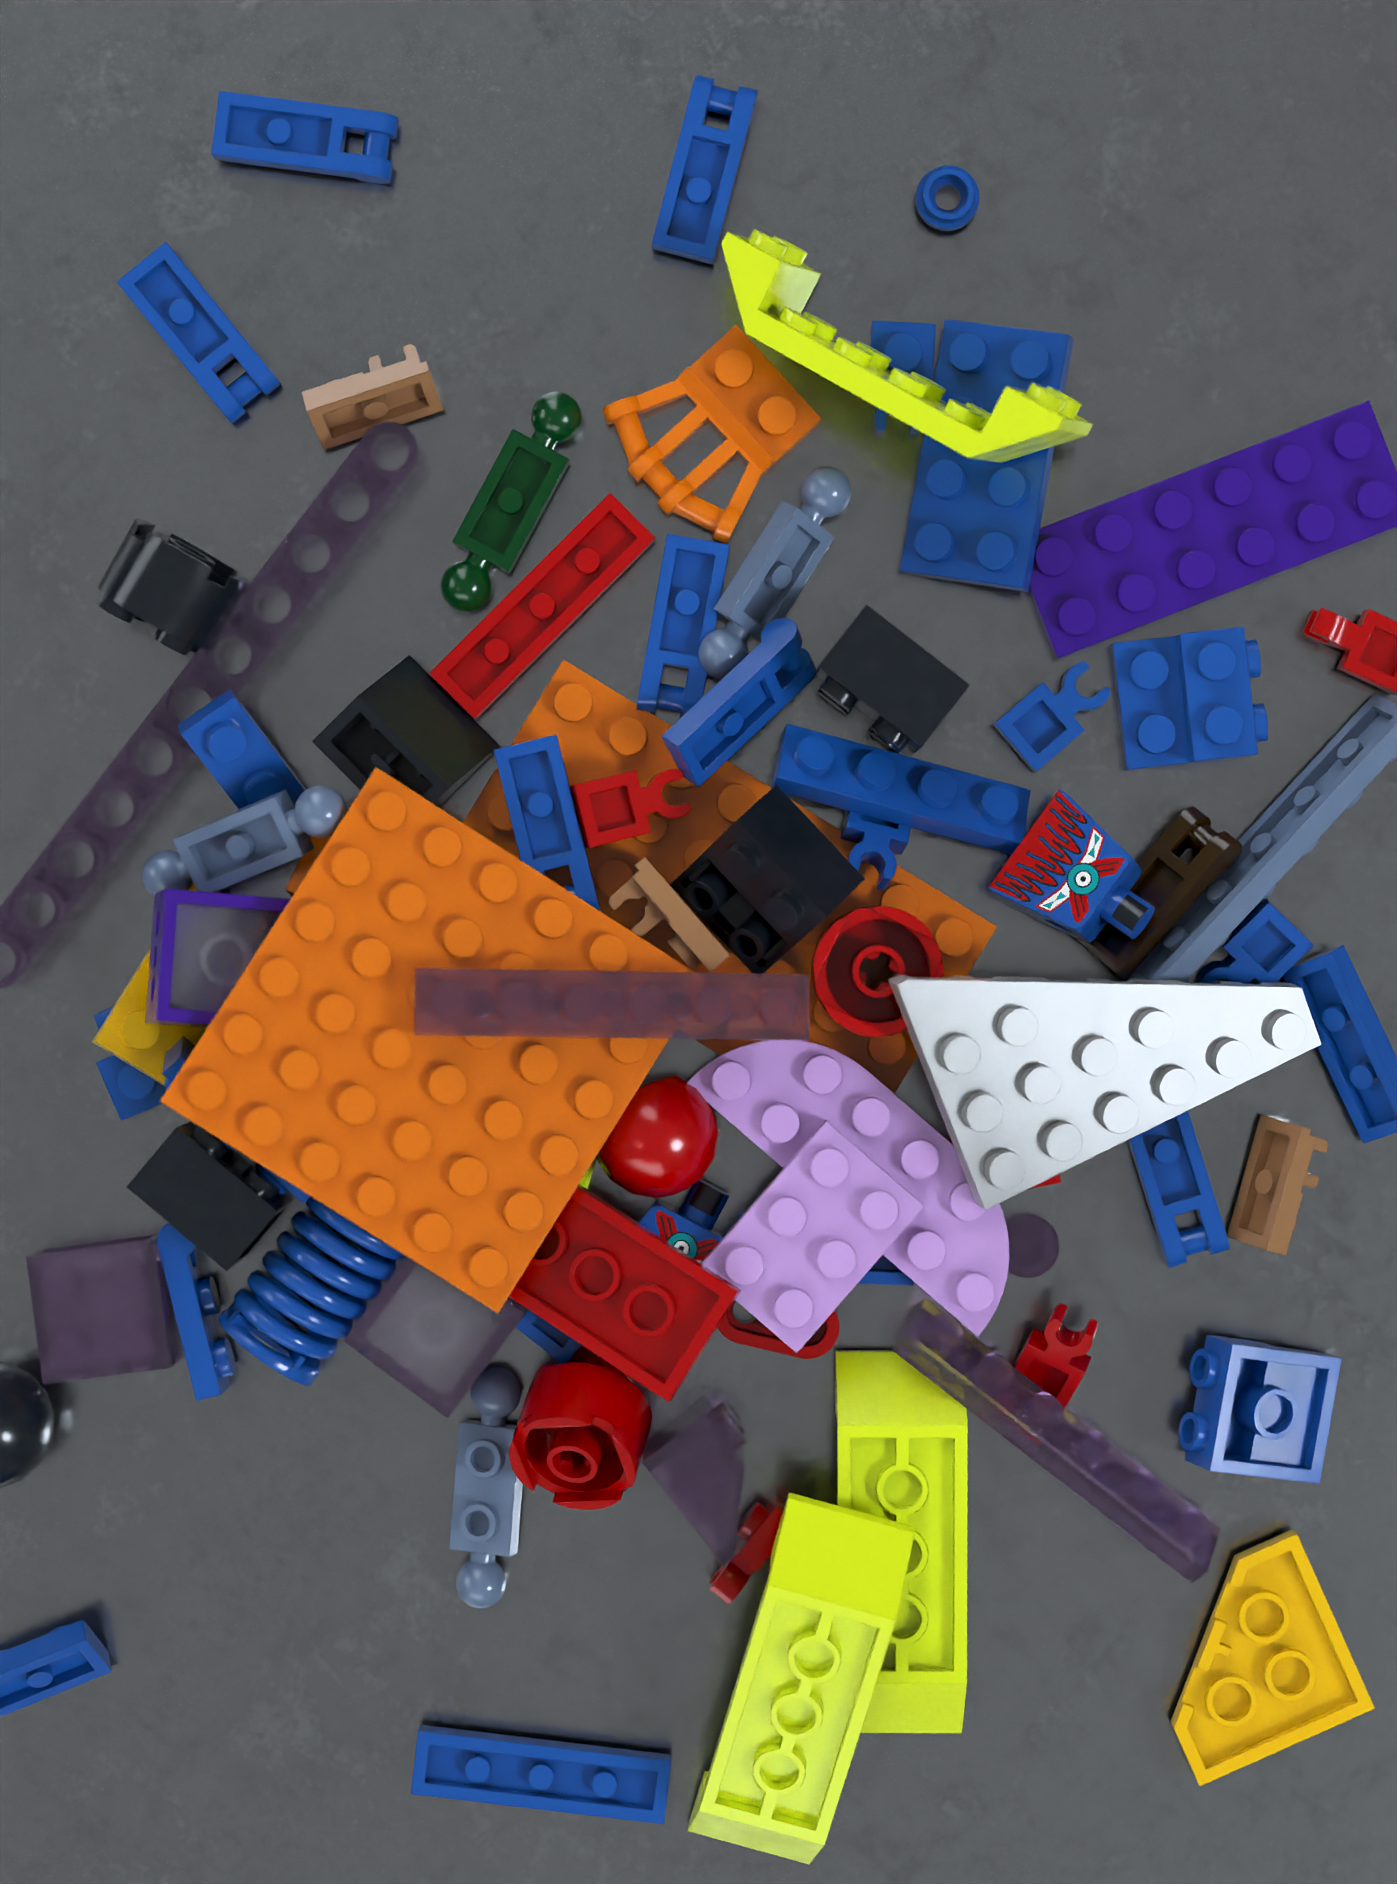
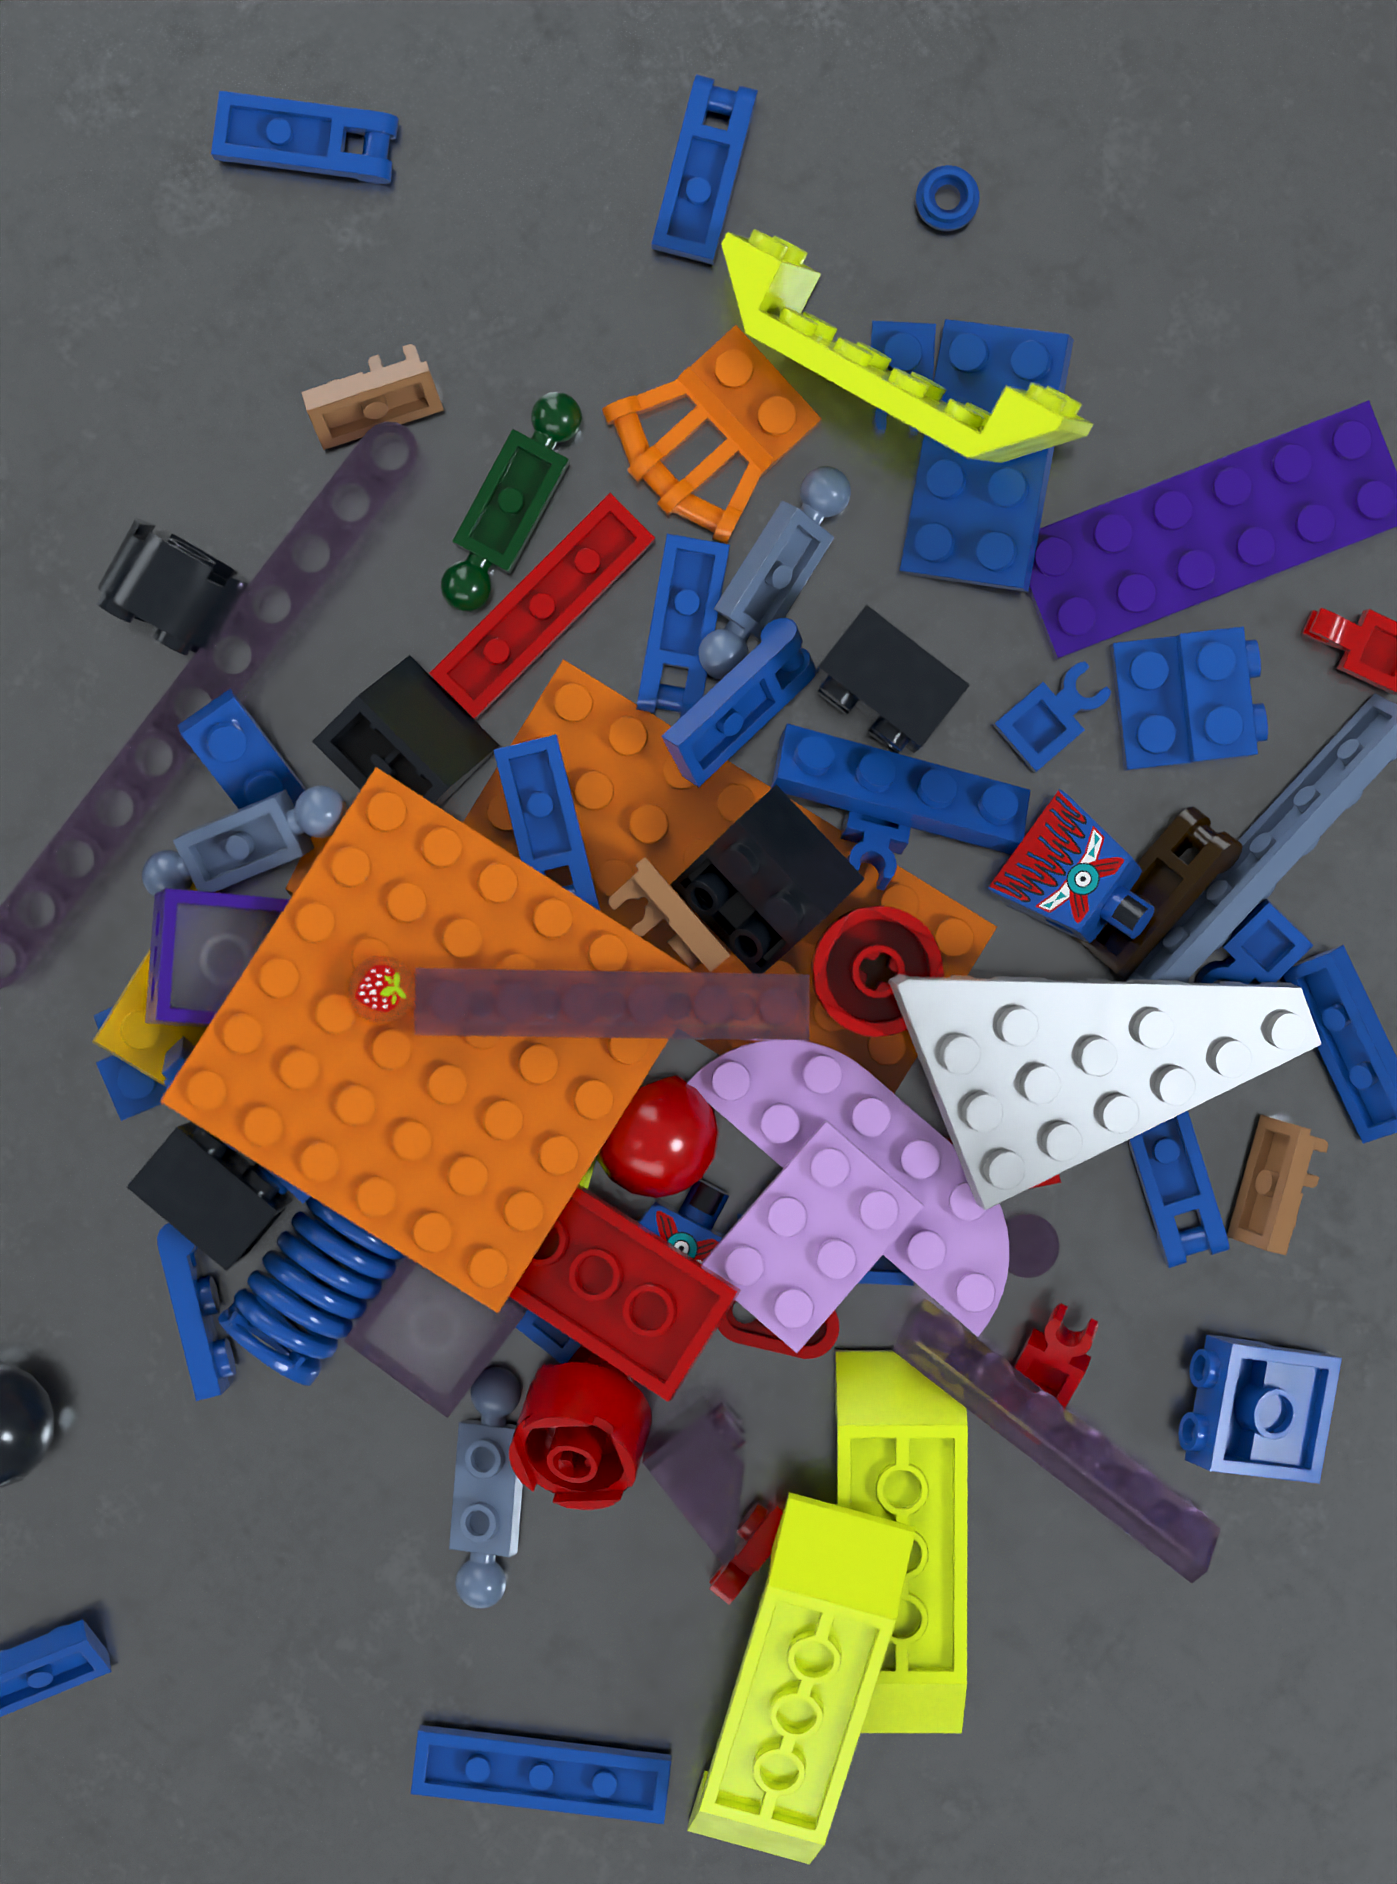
clear purple piece [26,1234,183,1385] -> none
blue plate [116,242,281,424] -> none
red plate [570,769,692,849] -> none
yellow plate [1171,1529,1375,1786] -> none
none -> tile [347,956,415,1023]

